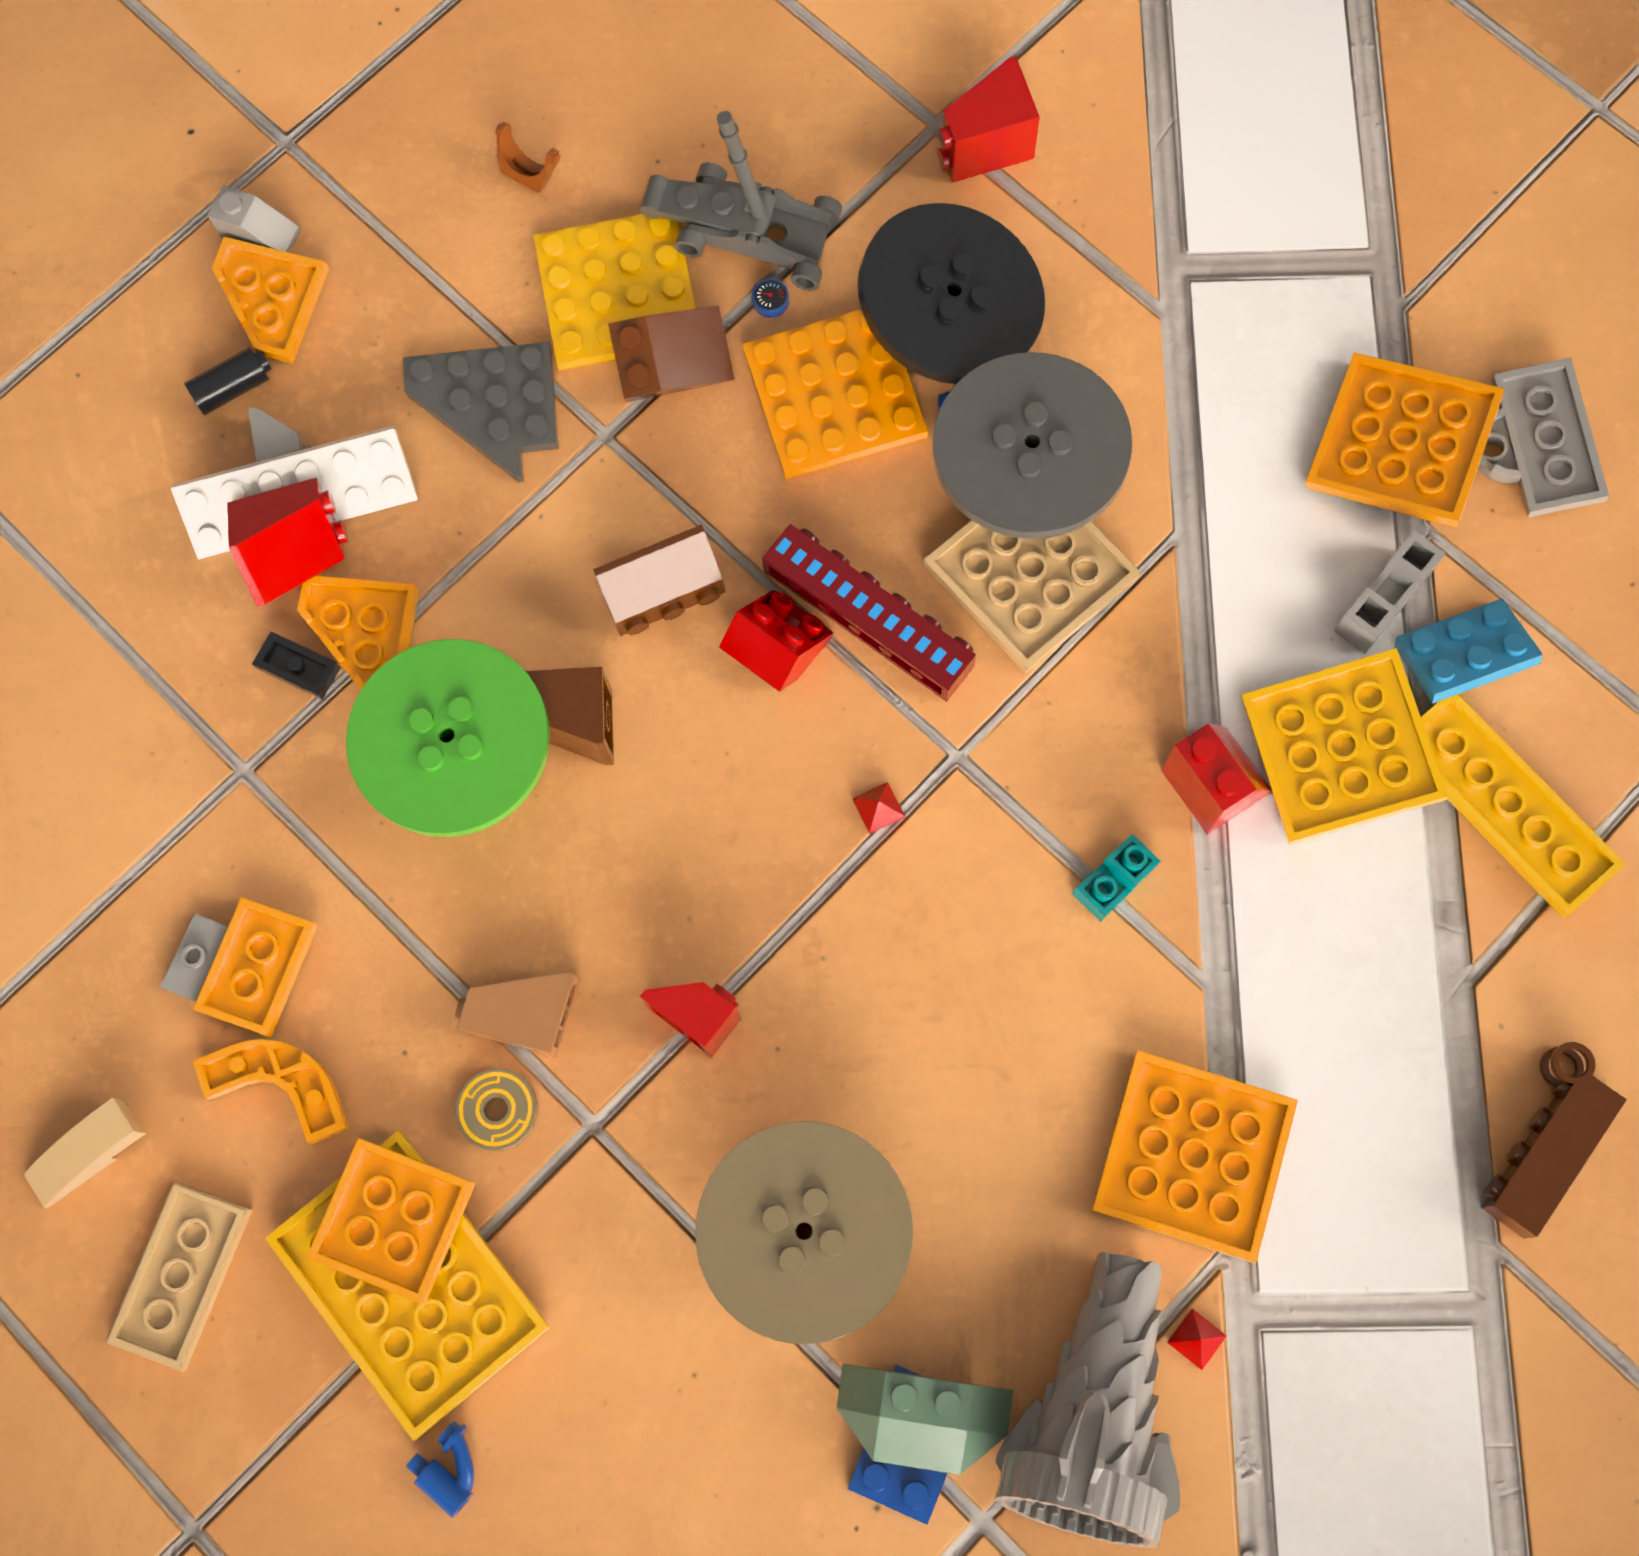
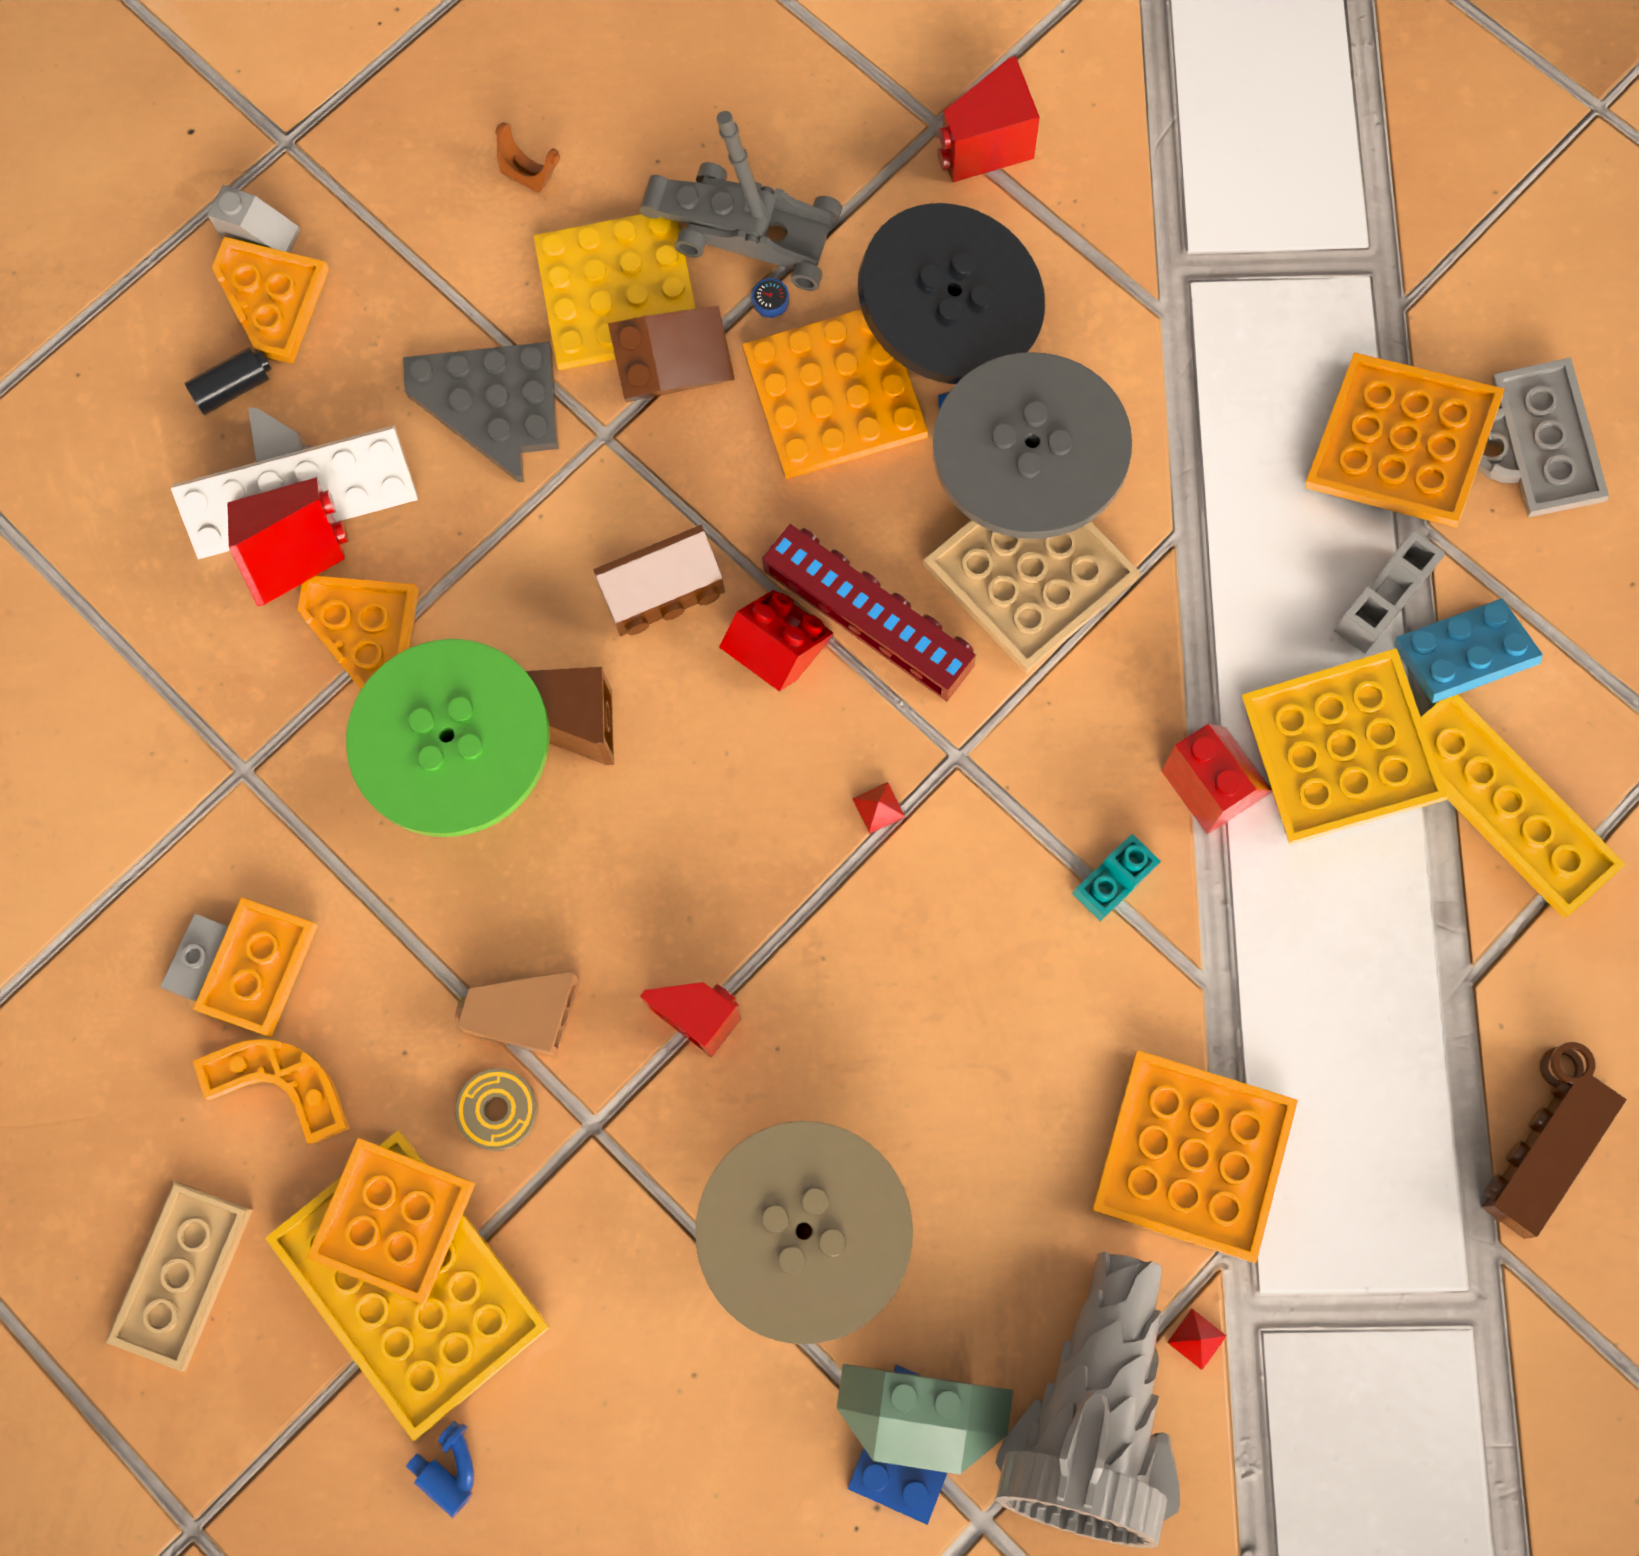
tan slope [24,1097,146,1208] -> none
black plate [252,631,341,700] -> none

